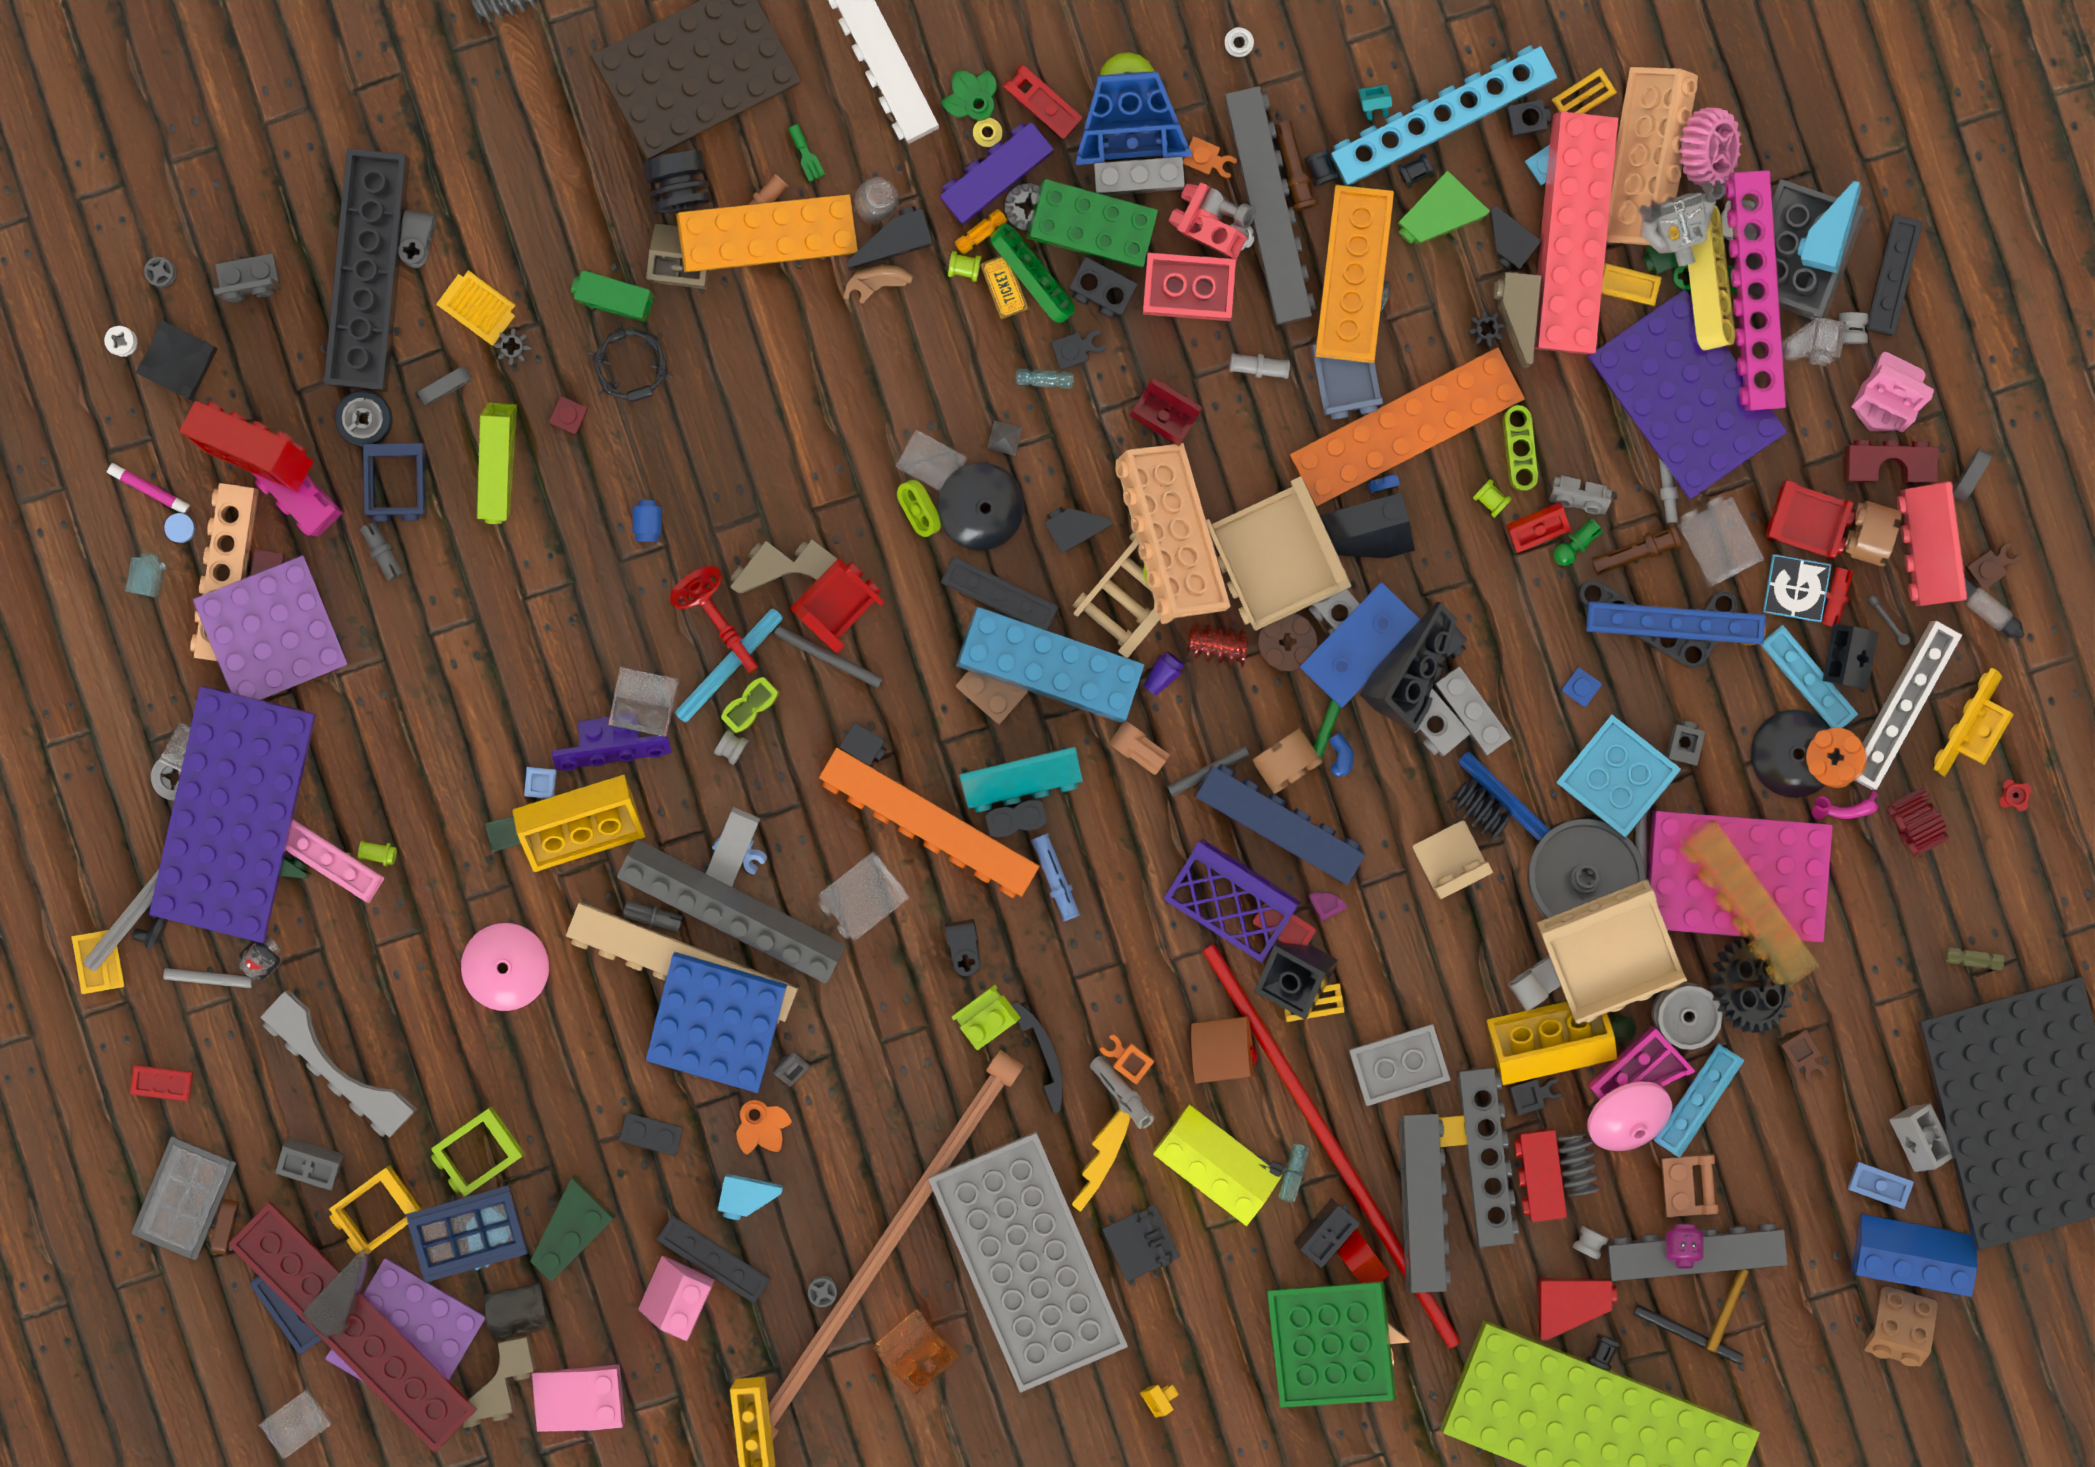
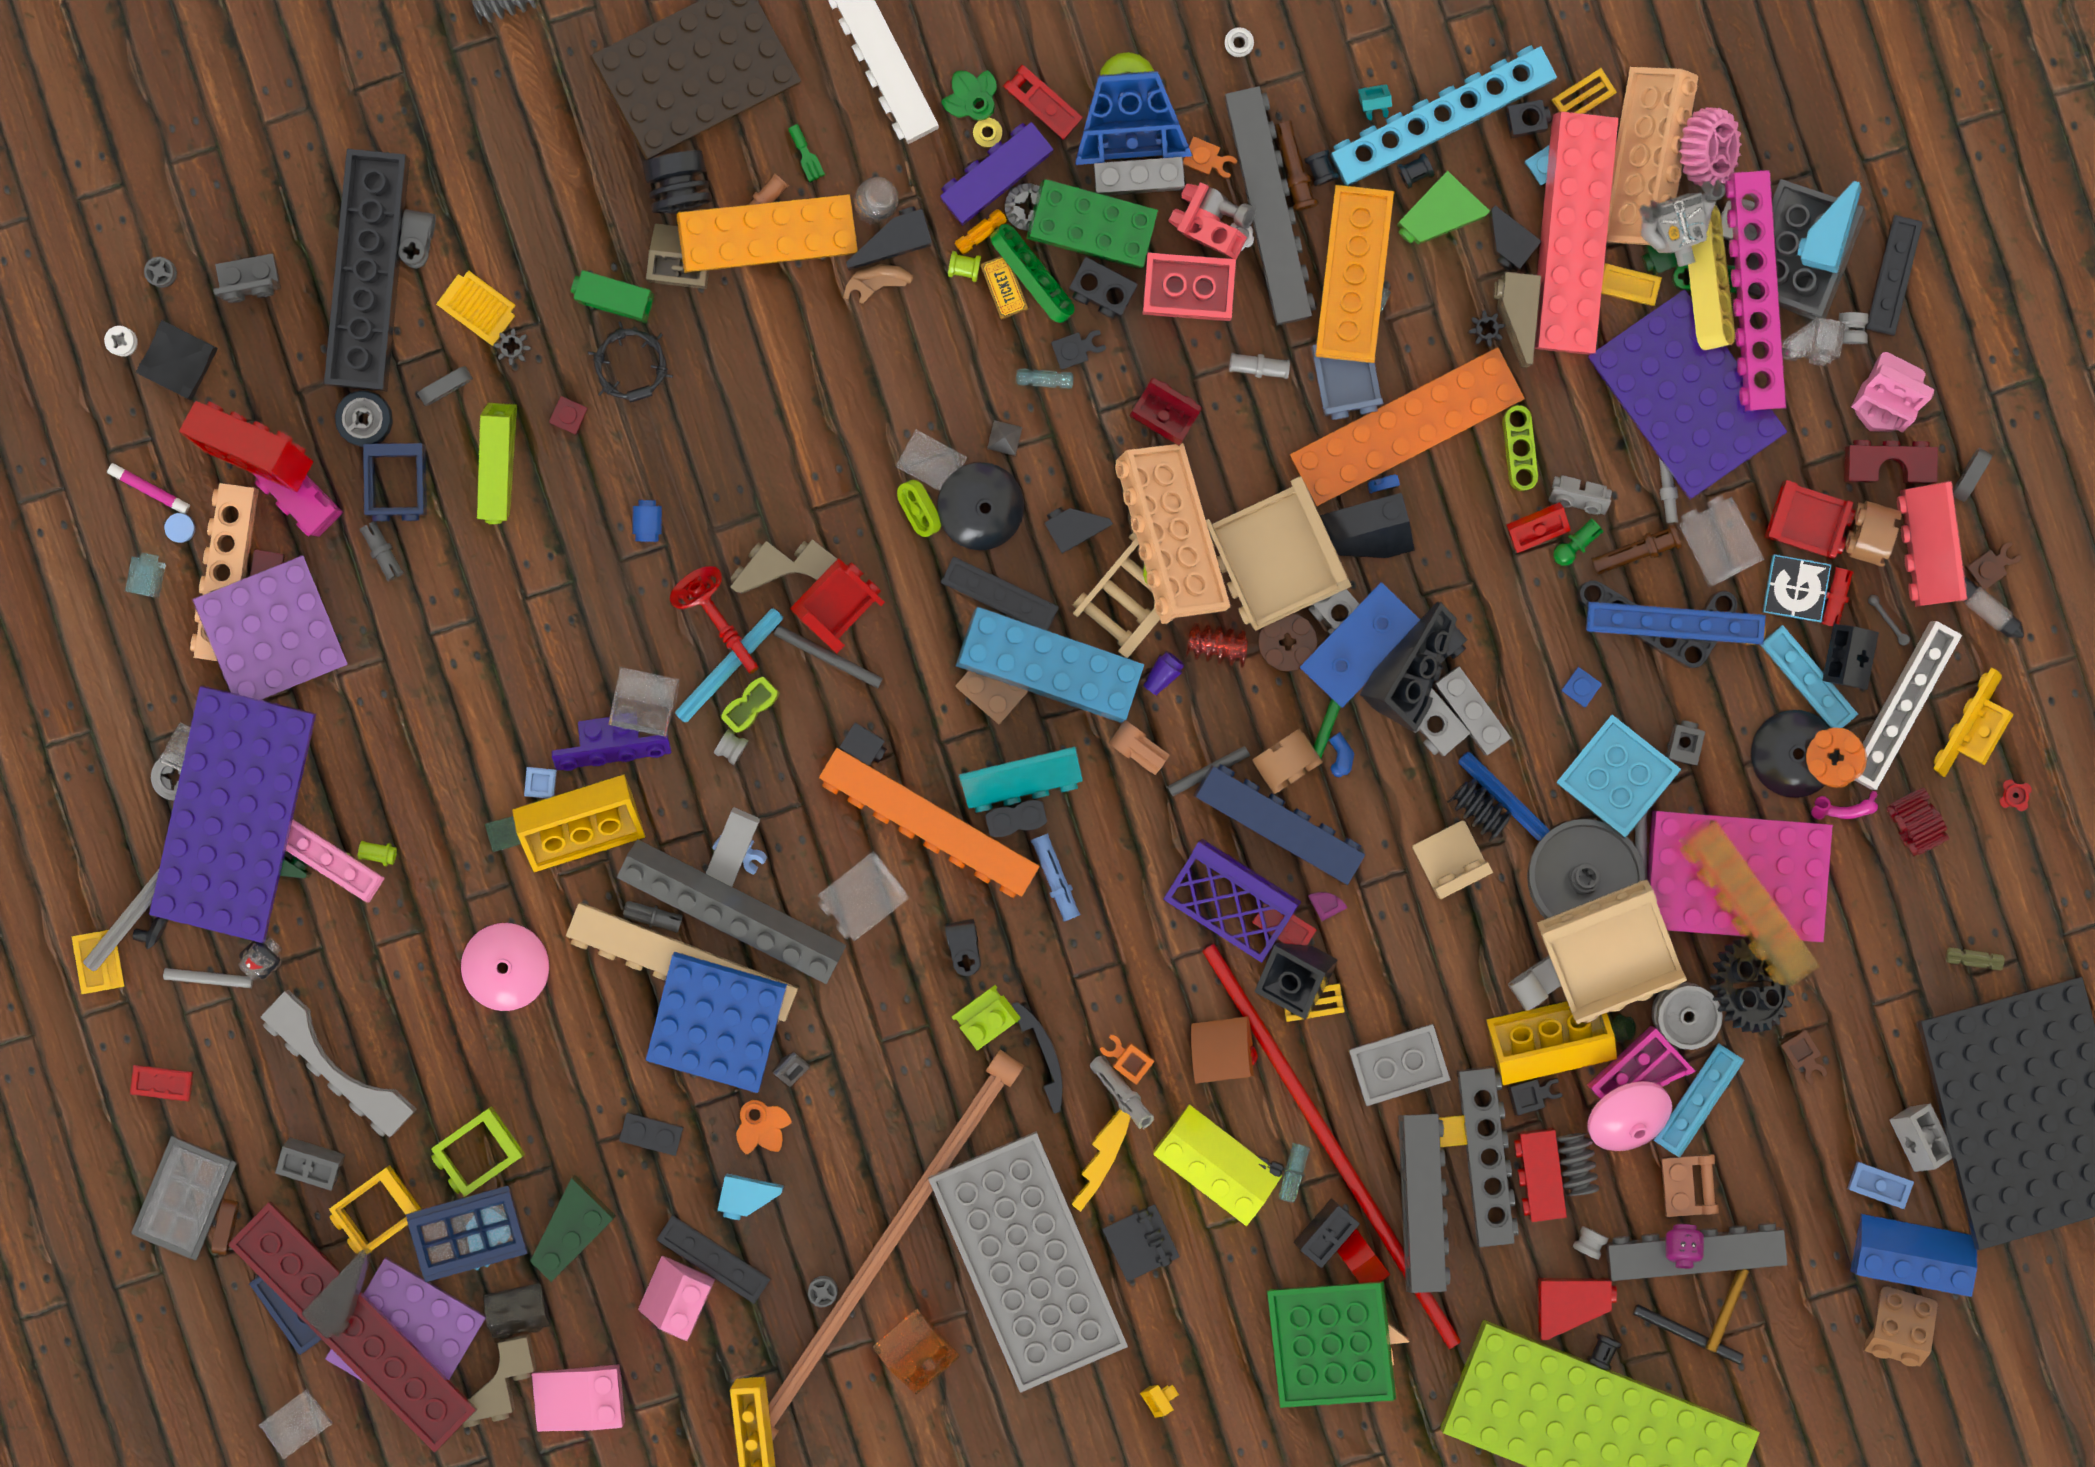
lime bush [1473,479,1512,517] -> none

